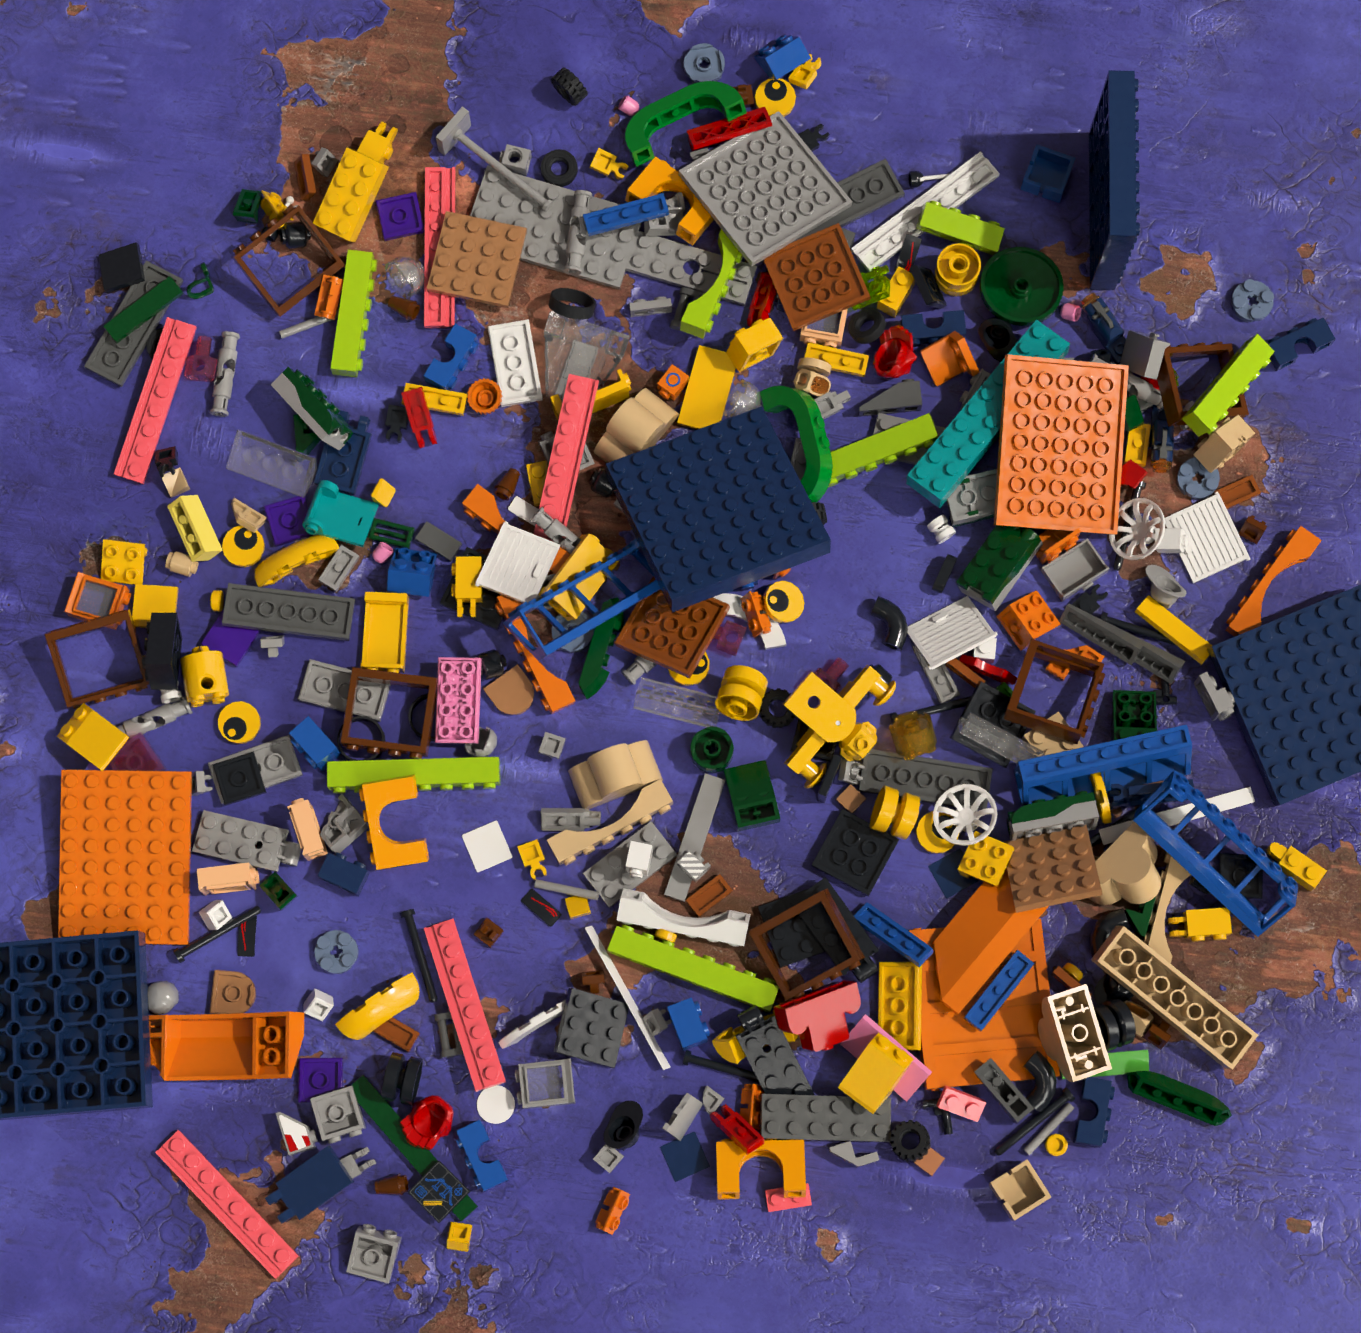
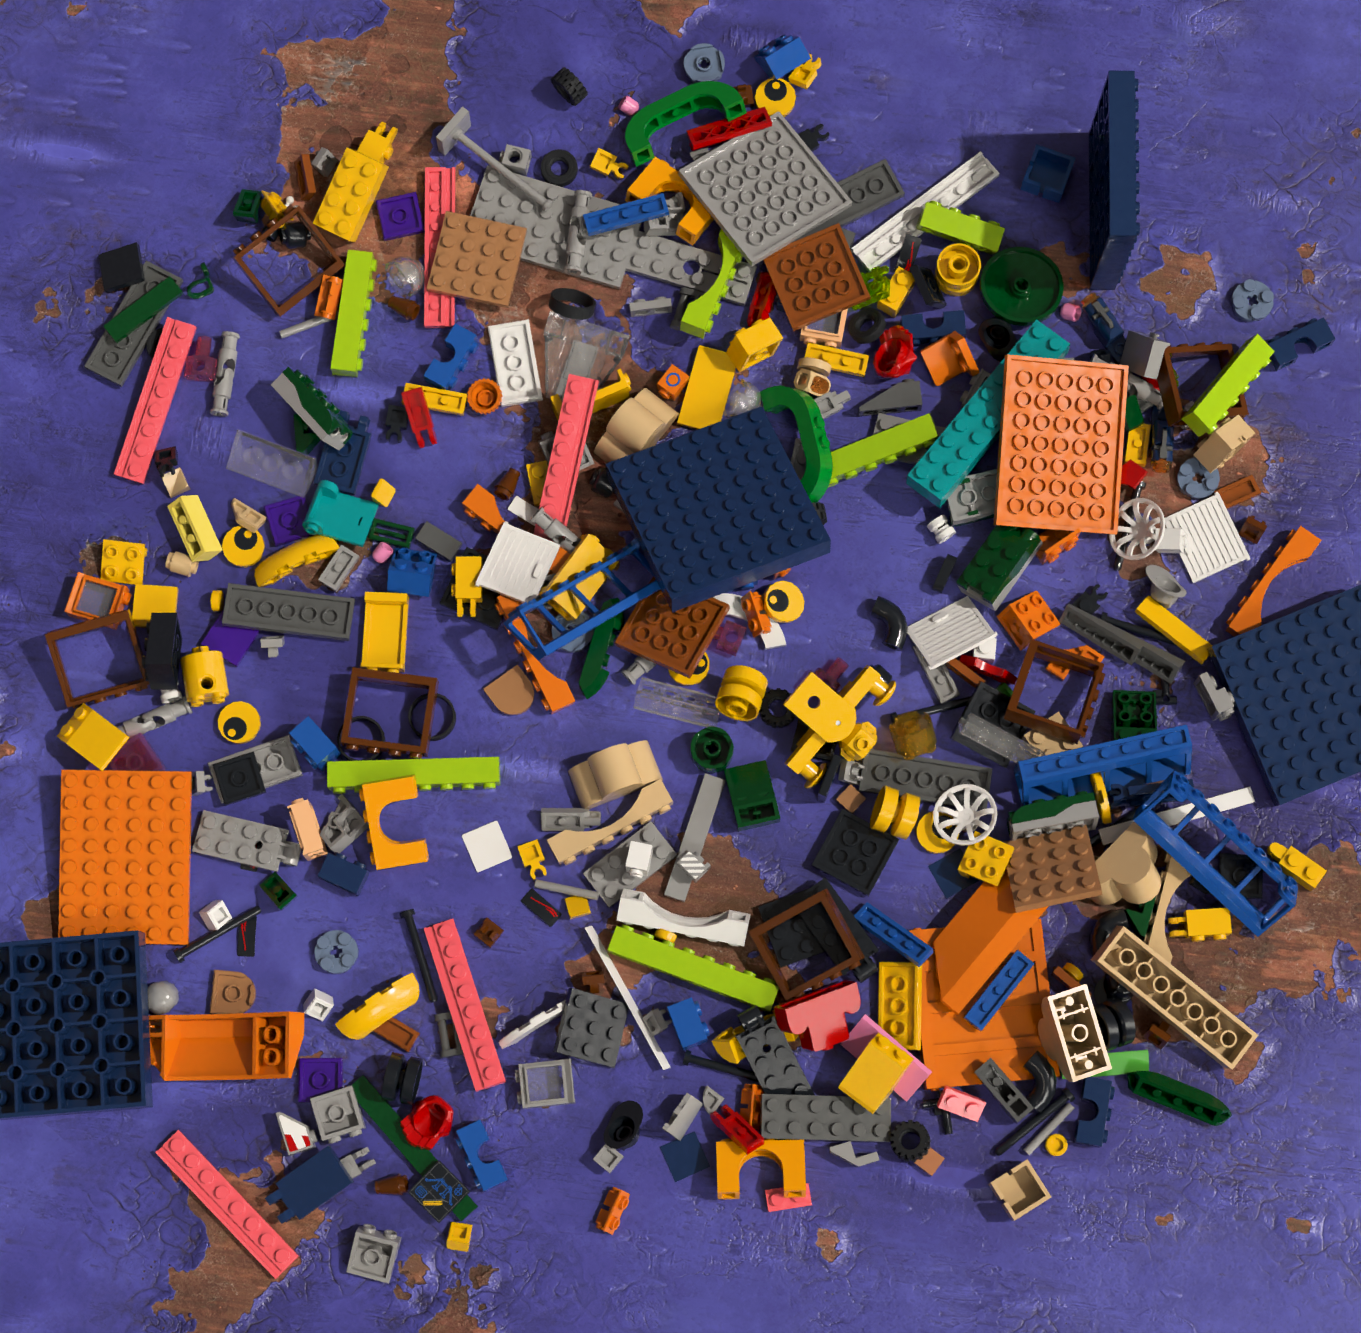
light nougat window [197,862,260,896] -> none
light grey tile [298,659,391,722] -> none
bright pink tile [435,657,482,744] -> none
light grey hair [464,727,497,757] -> none
black head [476,649,507,680] -> none
white sticker [477,1085,515,1124] -> none
light grey tile [539,732,566,760] -> none
dark orange tile [686,874,733,918] -> none
black hinge [908,171,954,188] -> none
light grey container [1041,538,1110,602] -> none
tan rock [1124,1001,1154,1037] -> none

